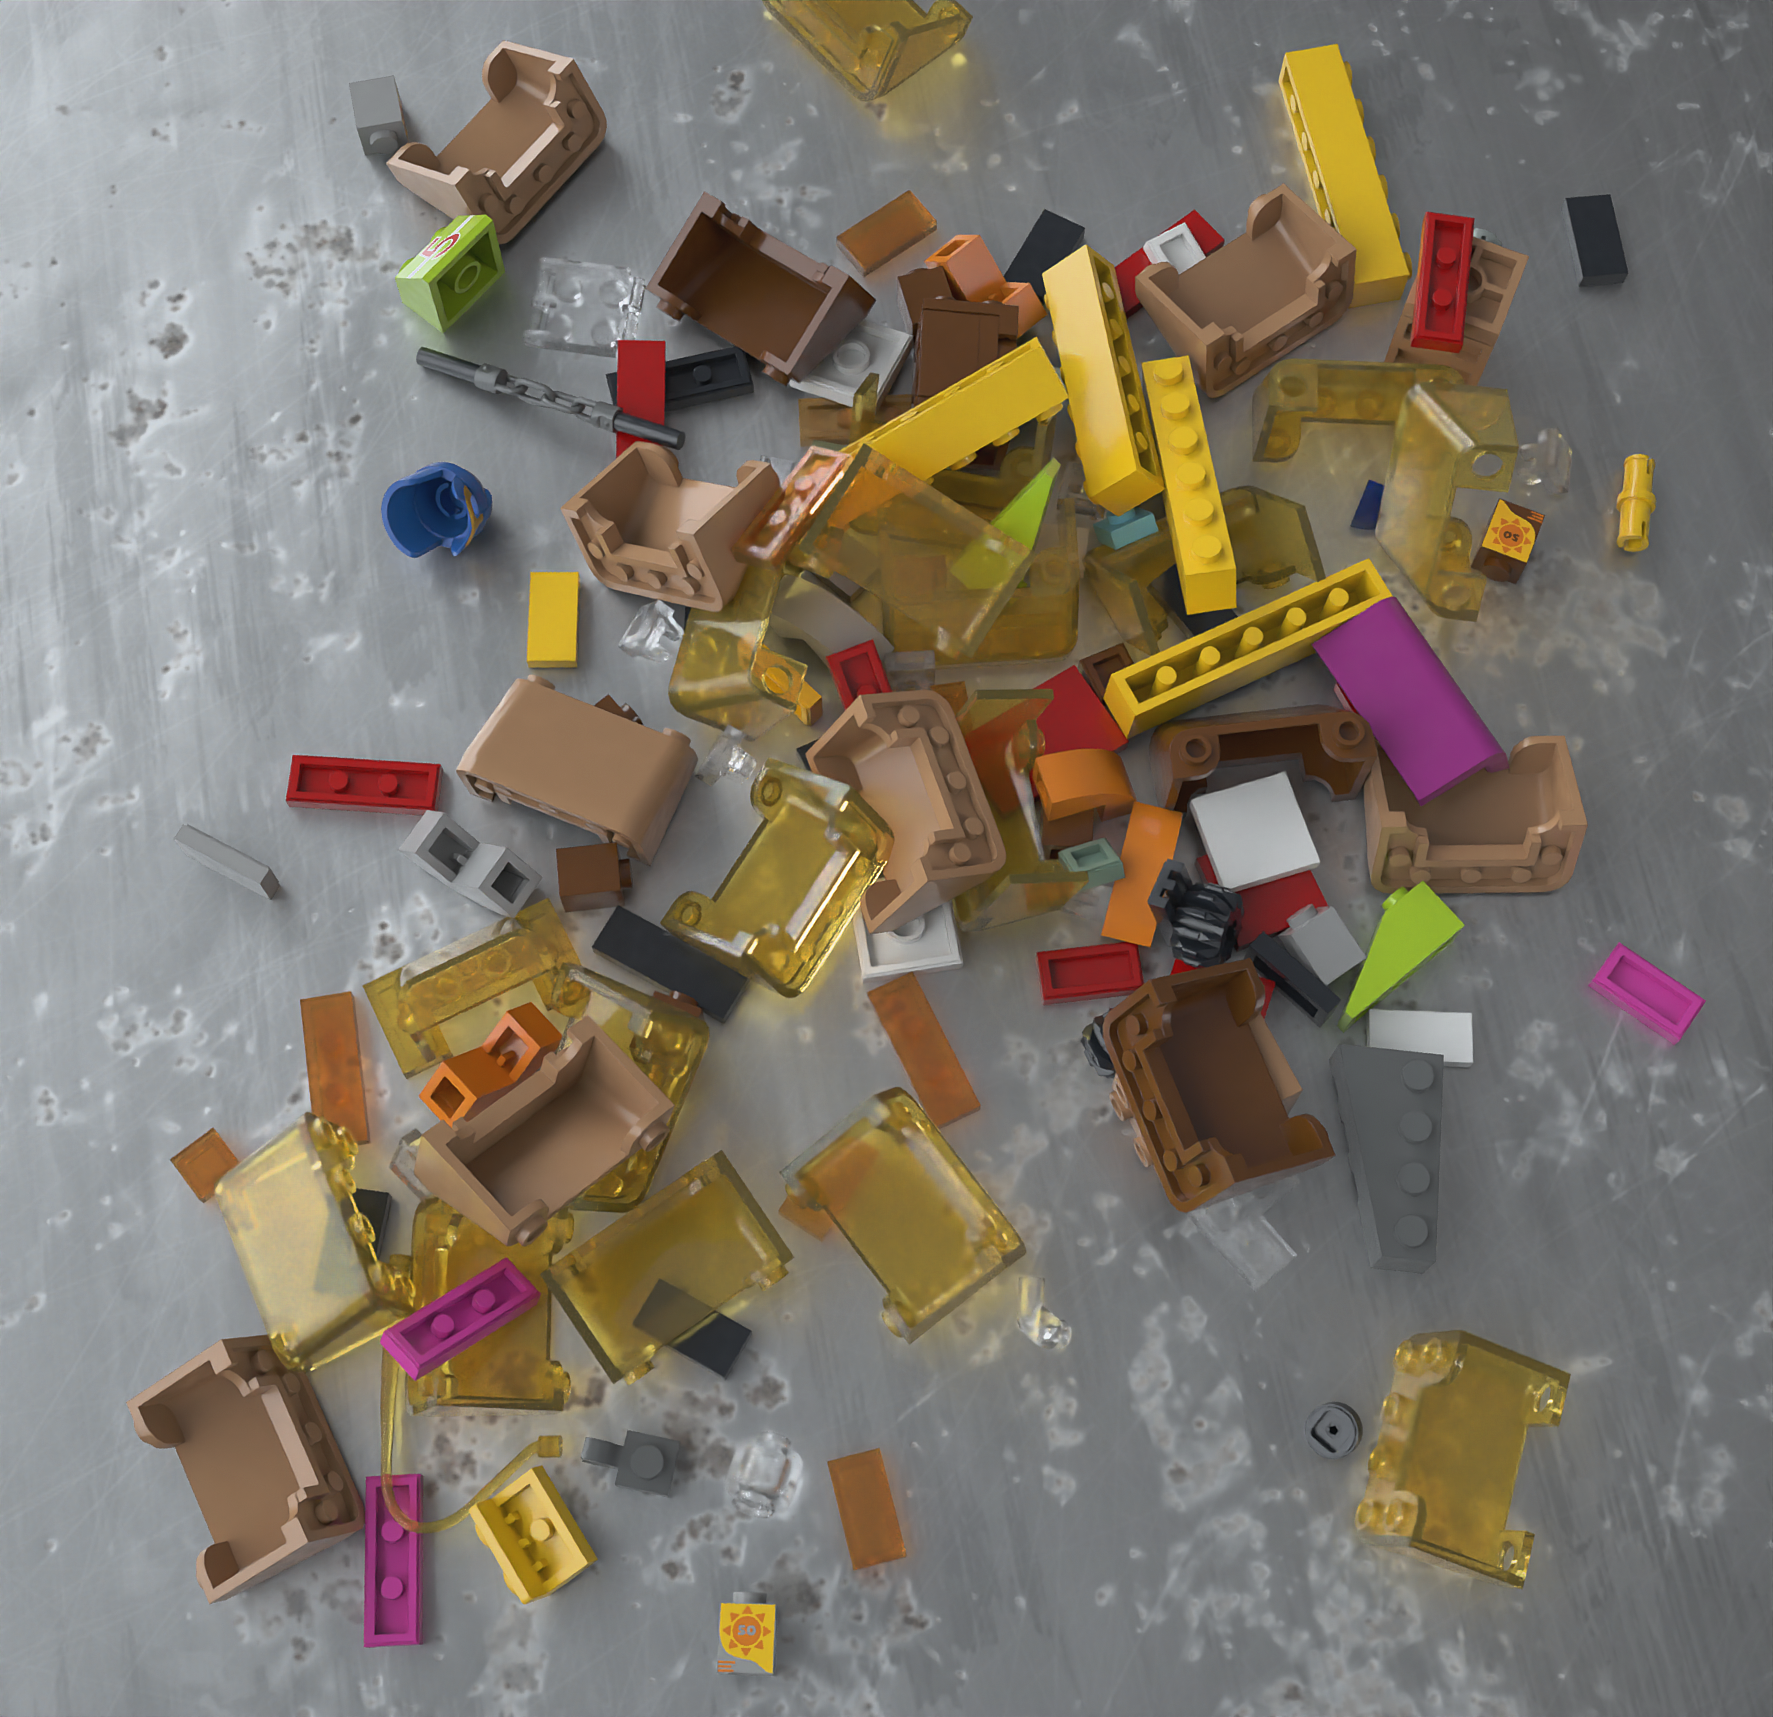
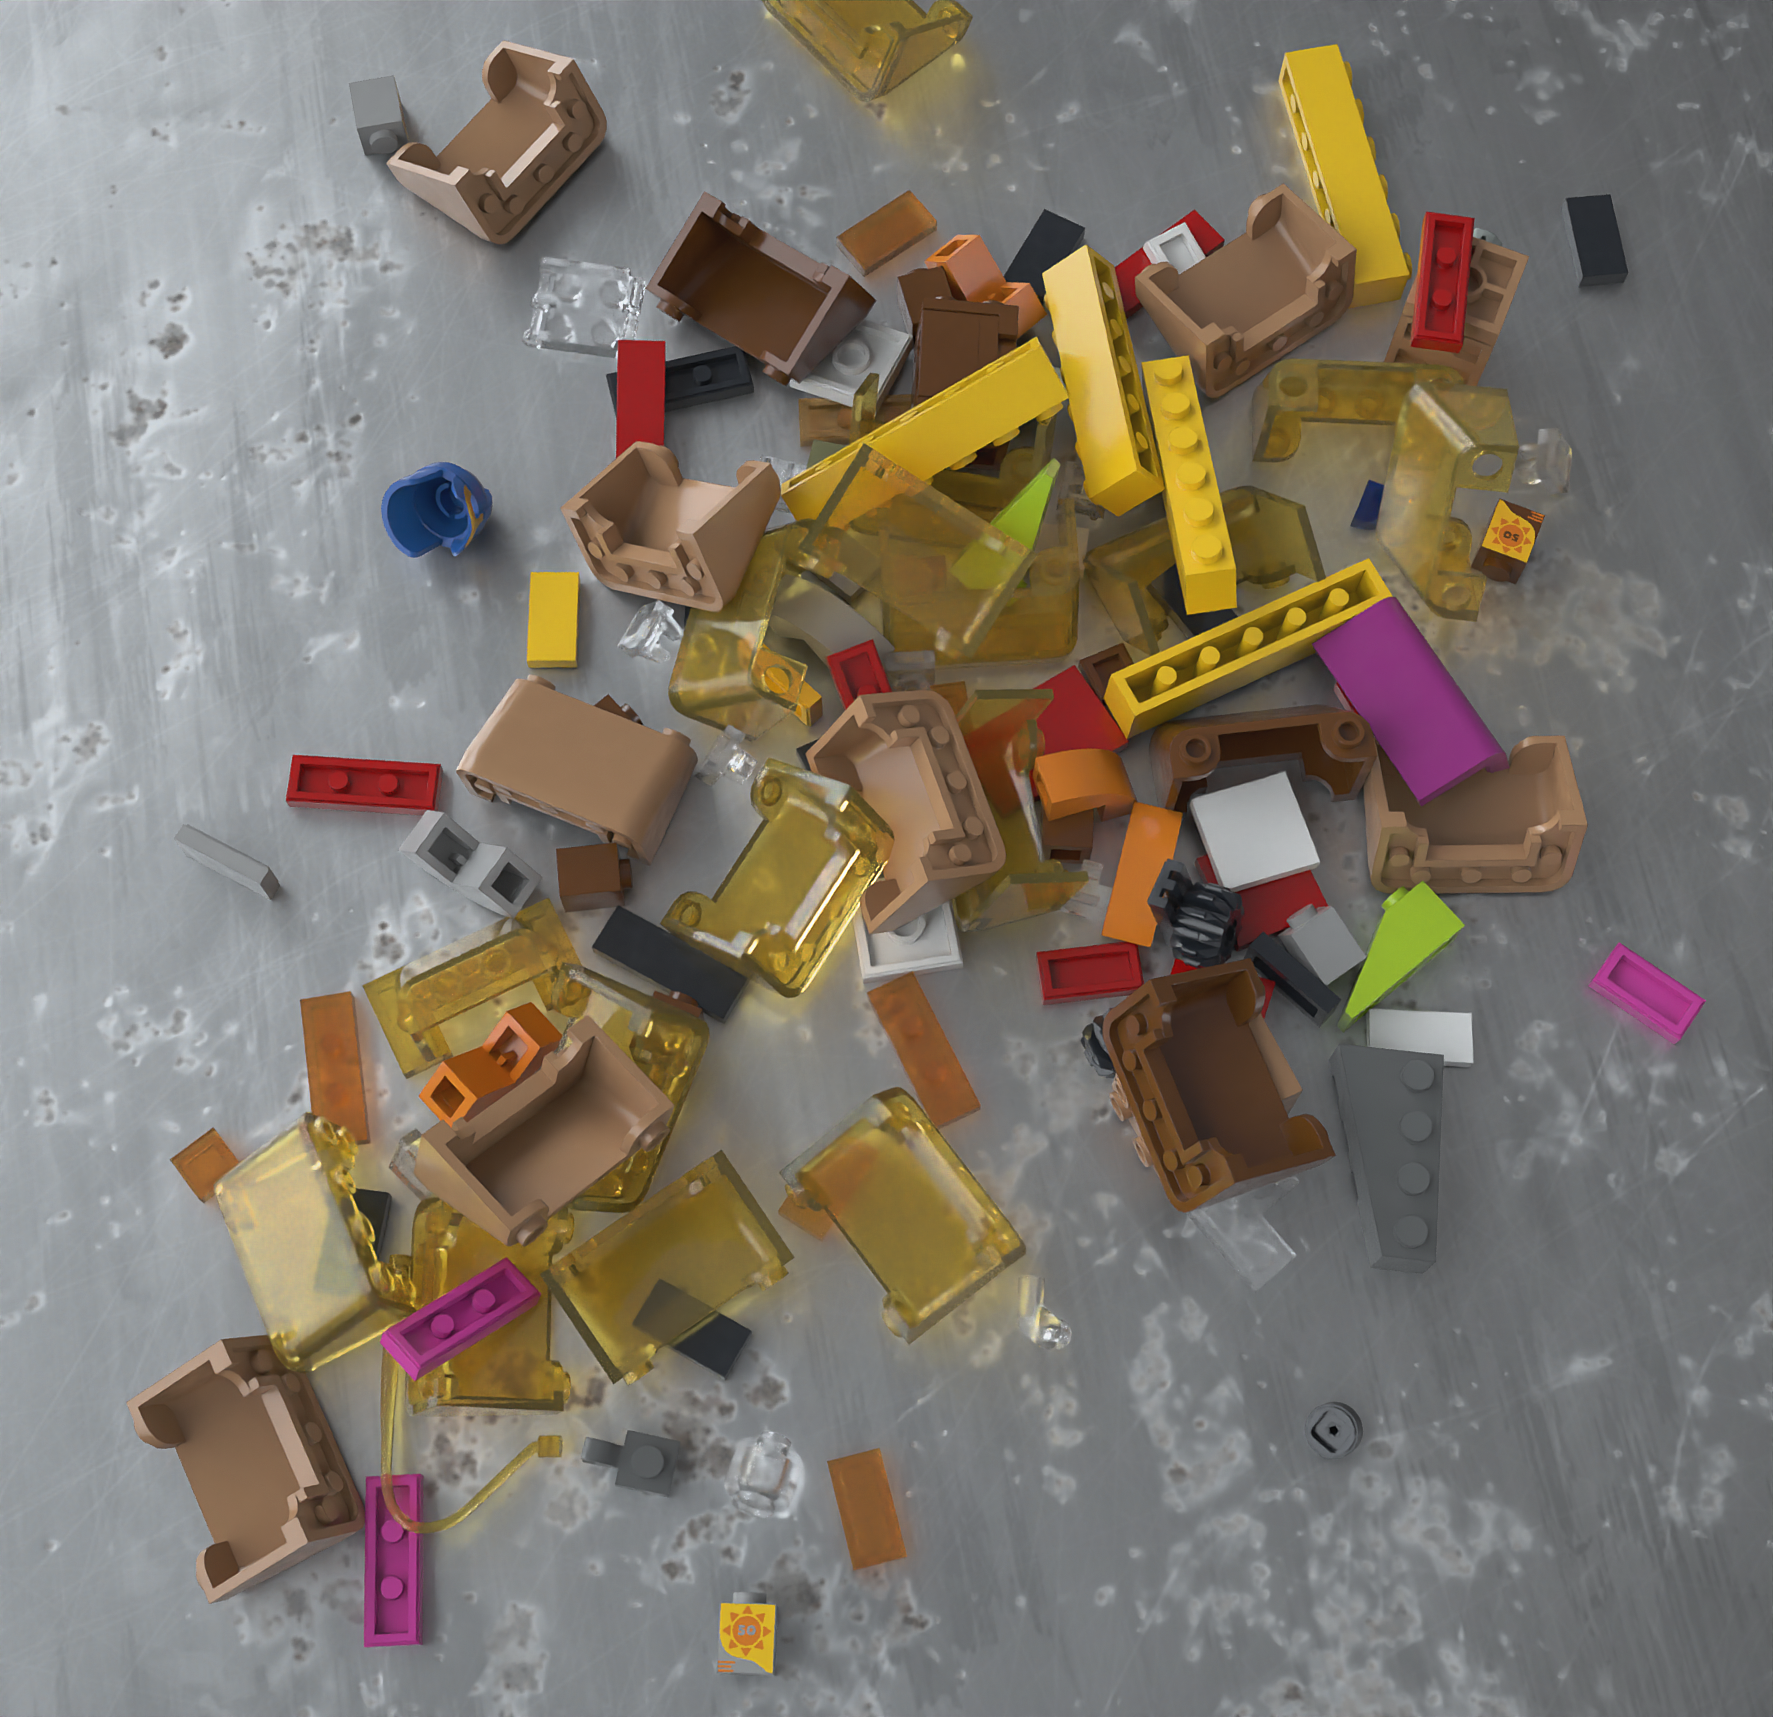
lime slope [395,215,506,333] -> none
piece [416,347,686,450] -> none
yellow bracket [469,1465,598,1605] -> none
clear orange tile [731,446,857,572] -> none
sand green tile [1058,838,1125,893] -> none
medium azure plate [1093,506,1159,550] -> none
clear yellow windscreen [1355,1330,1571,1589] -> none
yellow pin [1616,454,1656,552] -> none

